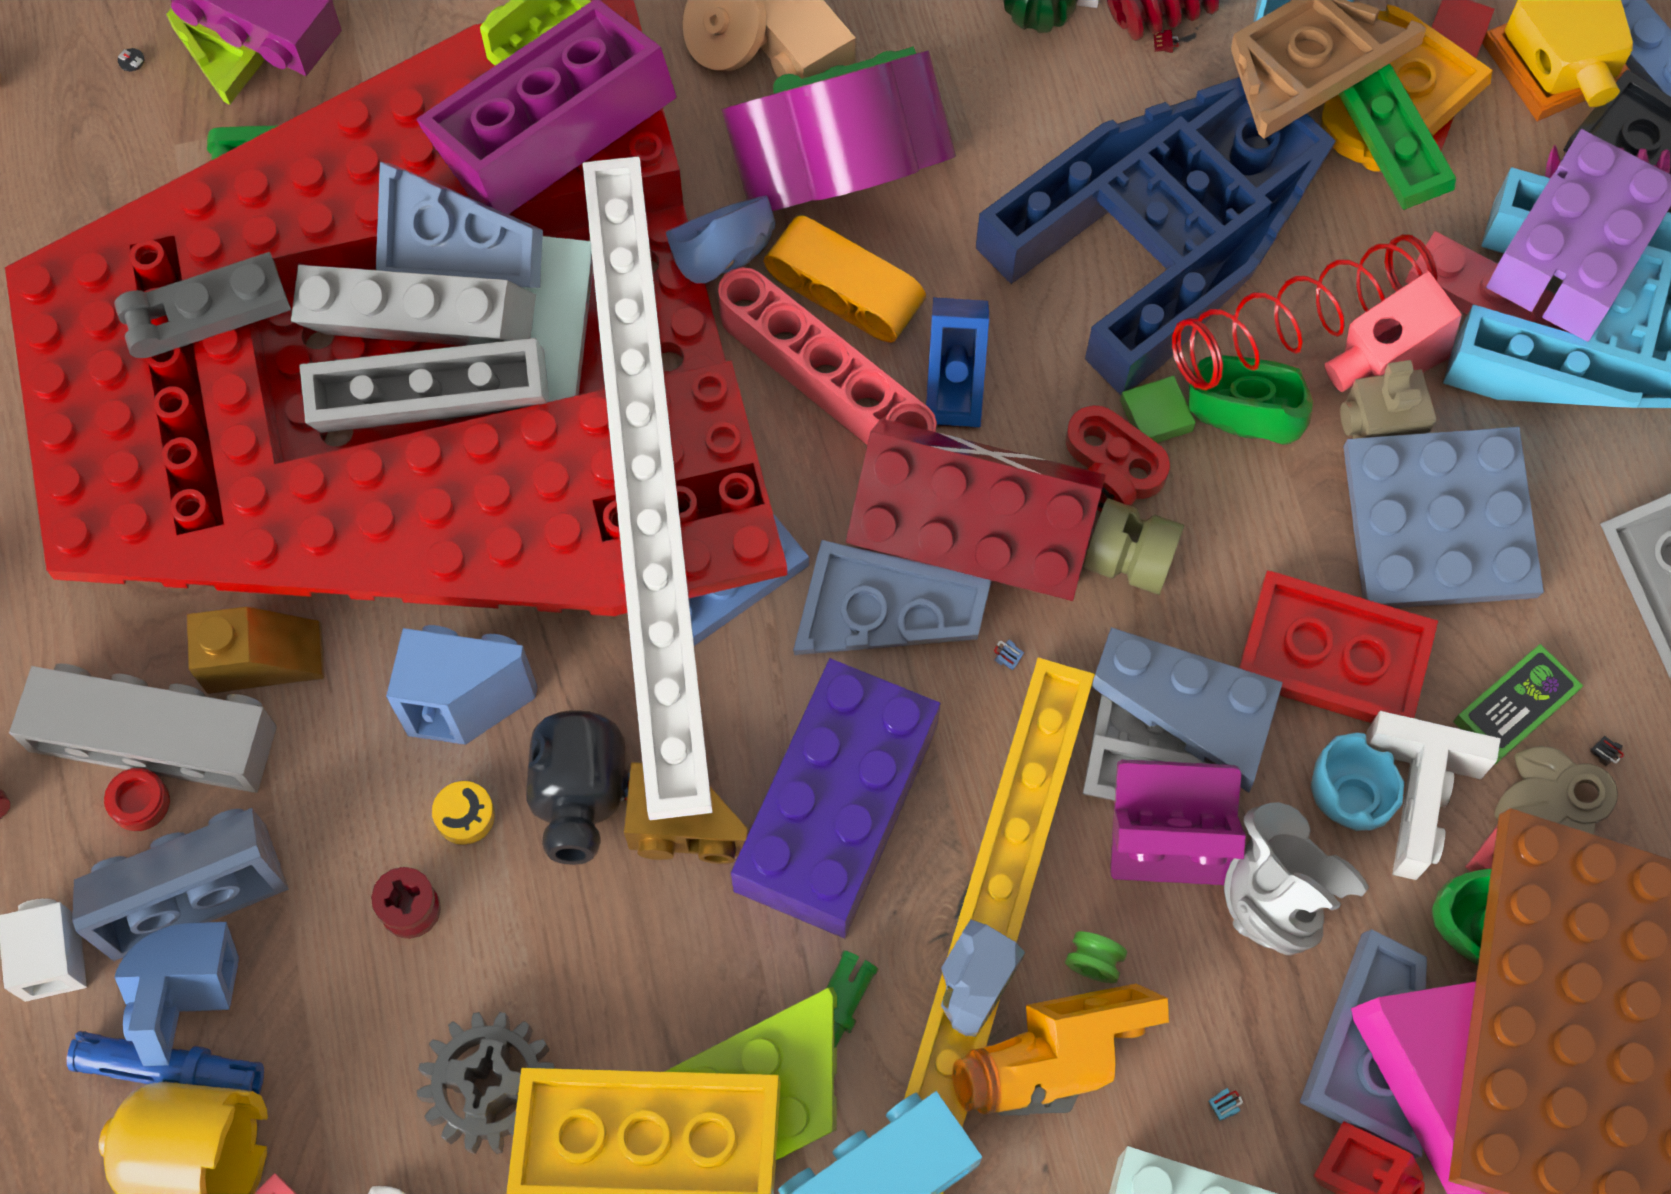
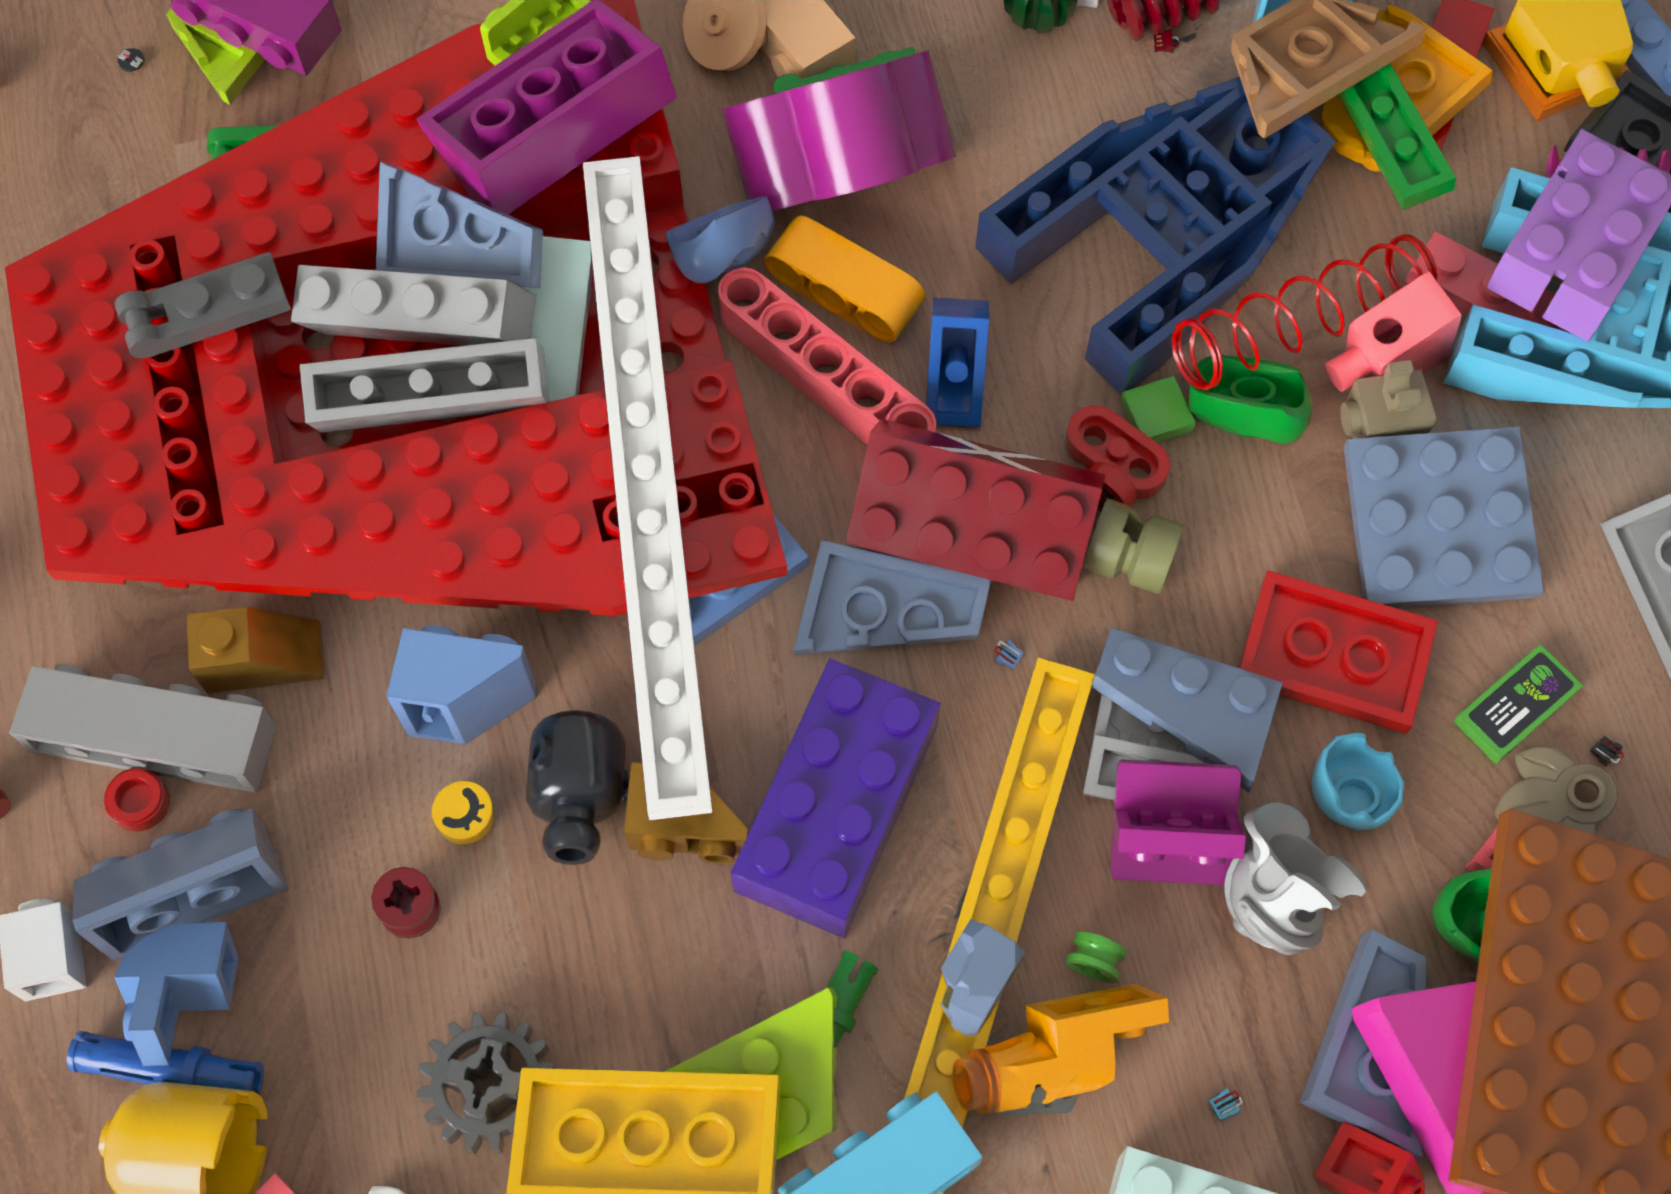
white bracket [1366,711,1500,880] -> none

